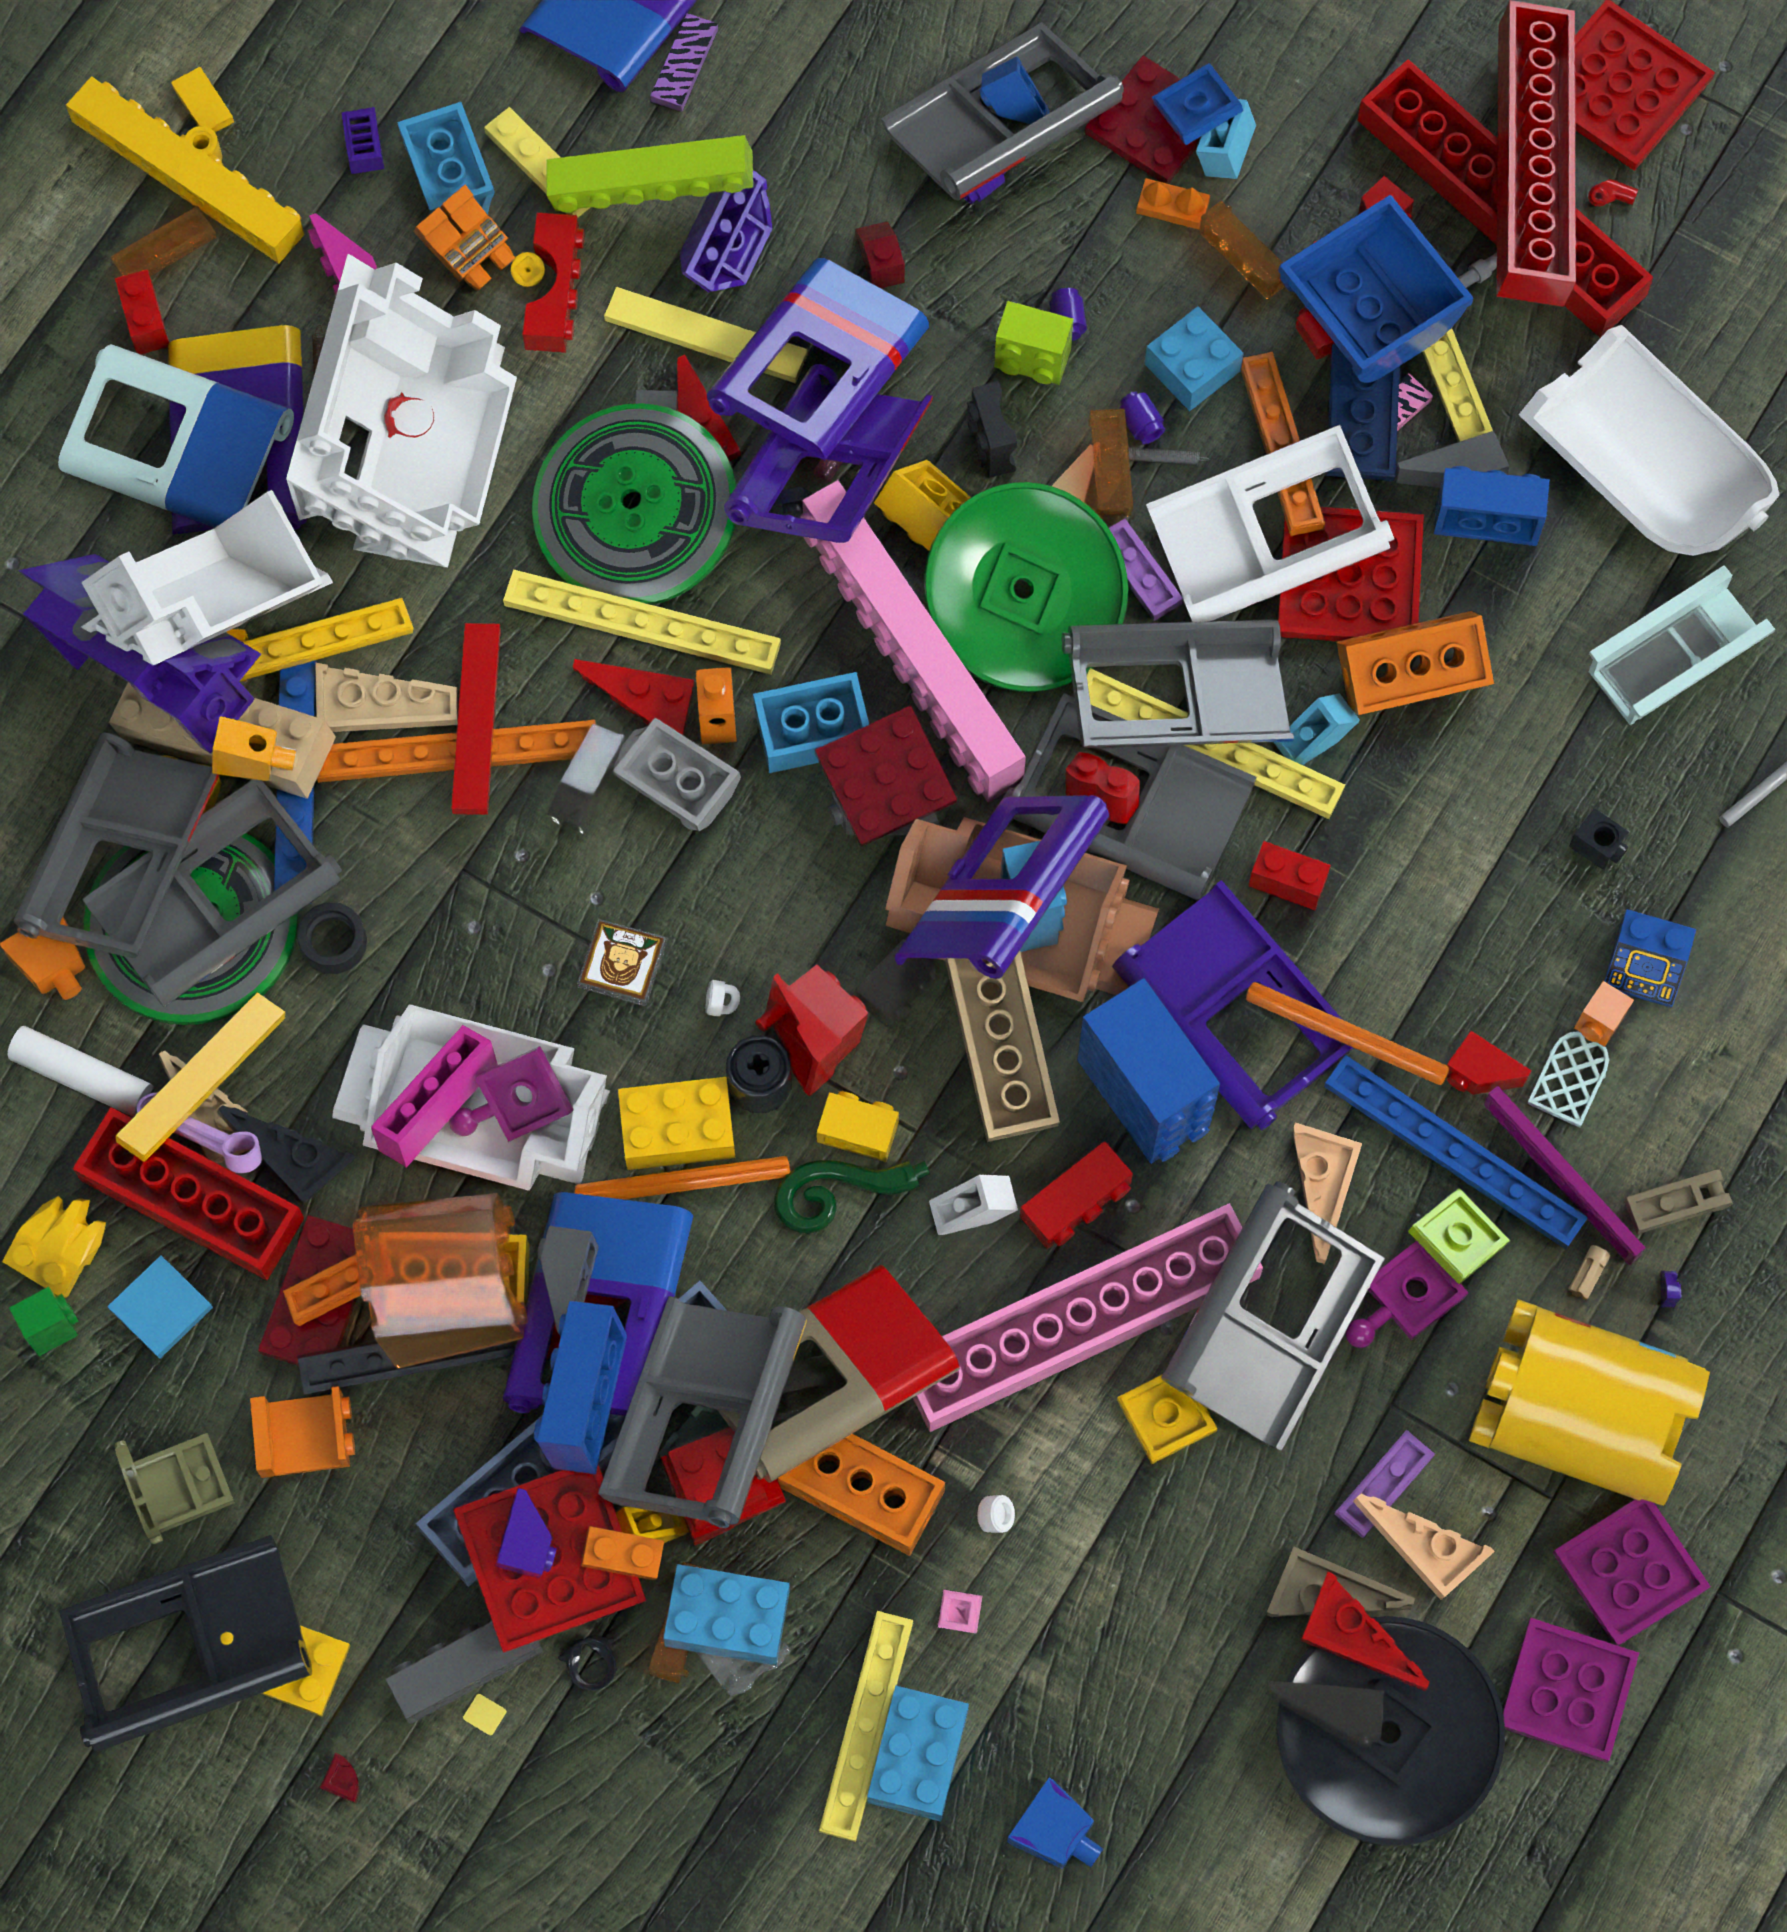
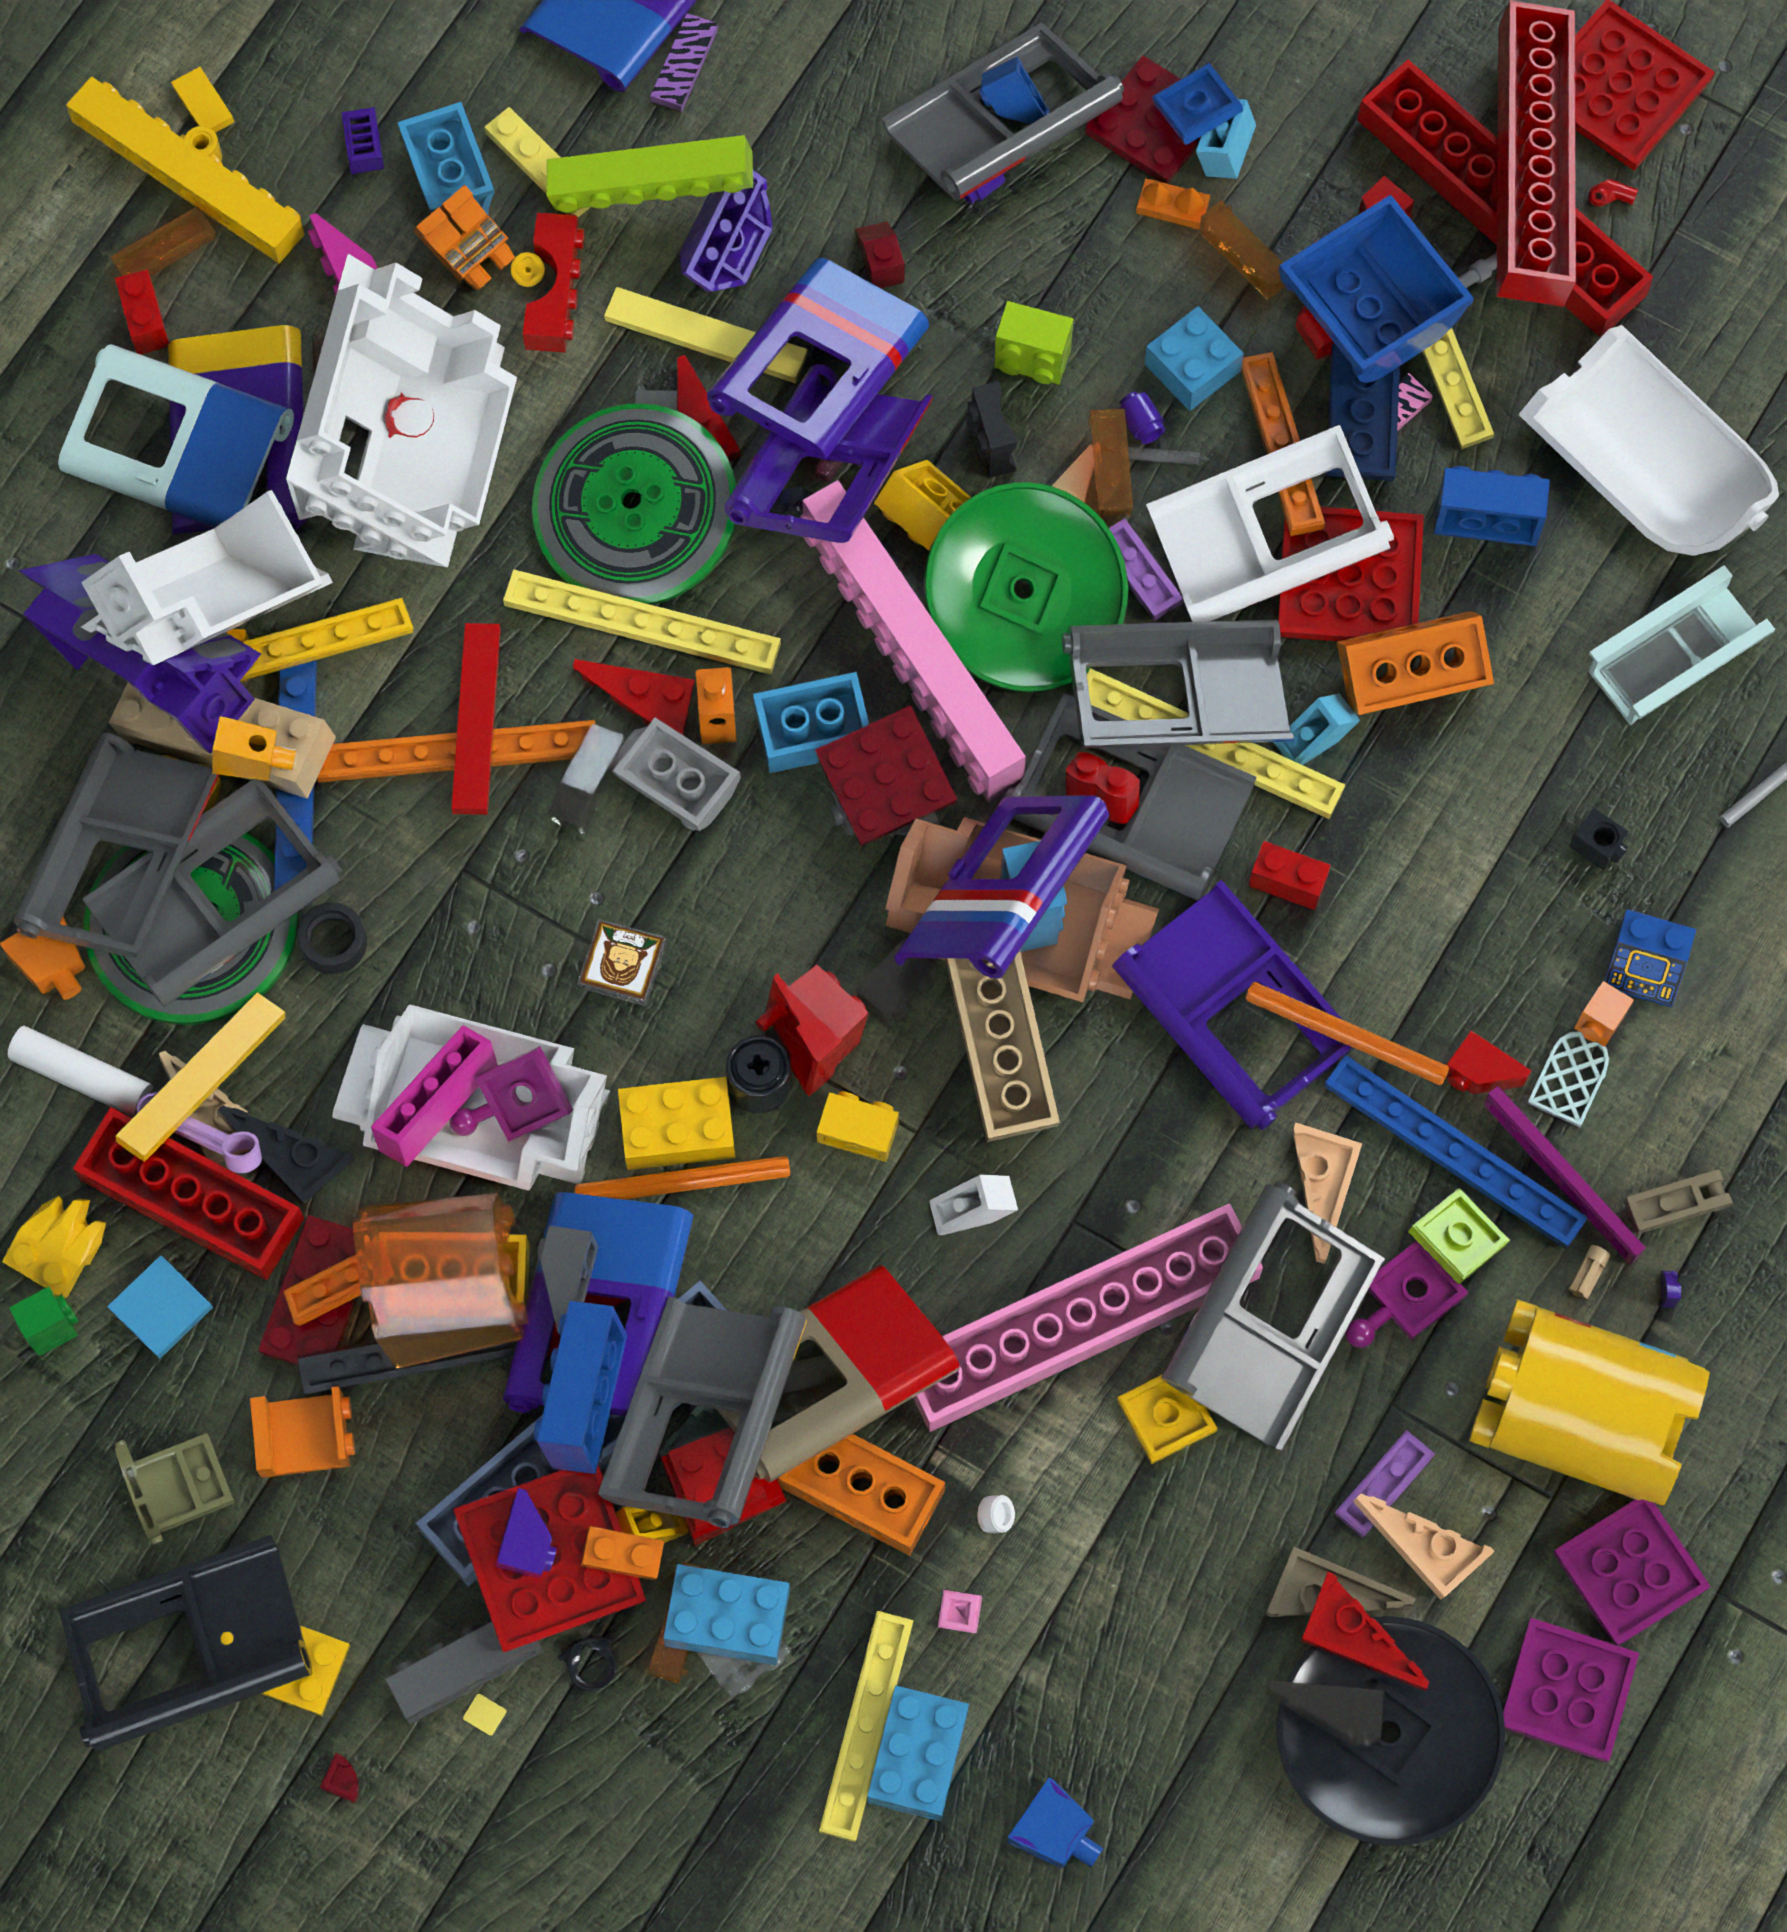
tan wing [315,663,458,732] -> none
white tile [705,980,740,1016] -> none
dark green plant [774,1160,930,1234] -> none
red brick [1020,1141,1133,1249] -> none
dark purple brick [1049,288,1087,341] -> none
blue brick [1077,978,1220,1164] -> none
dark grey slope [1395,431,1509,488] -> none

